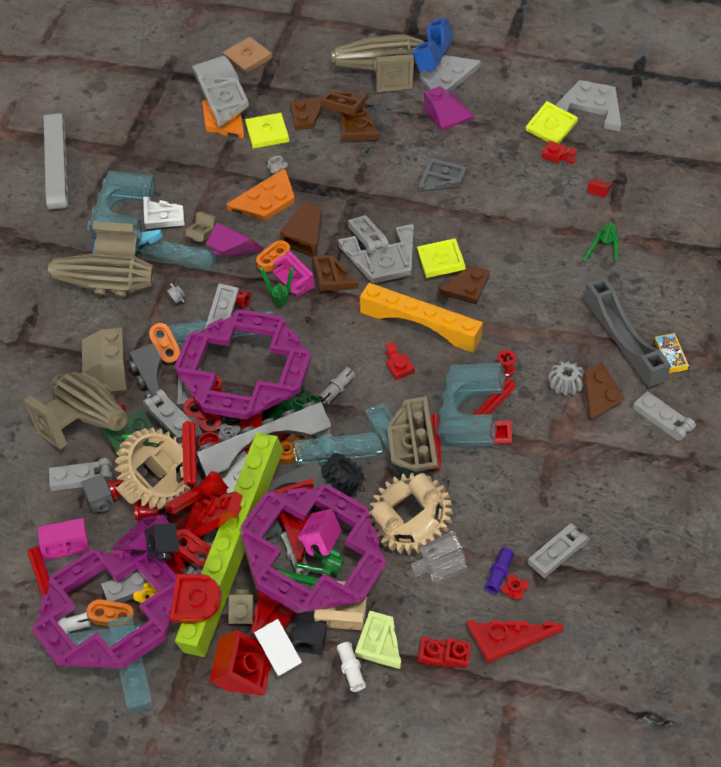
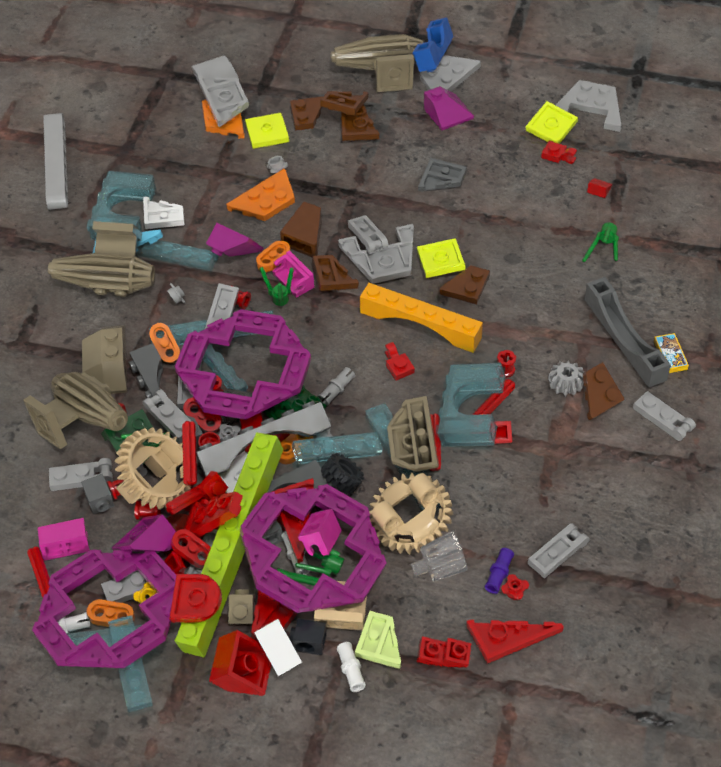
black brick [144,523,180,561] -> none
dark tan bracket [186,211,216,242] -> none
medium nougat plate [222,37,272,74] -> none
none -> clear light blue plate [202,343,248,396]

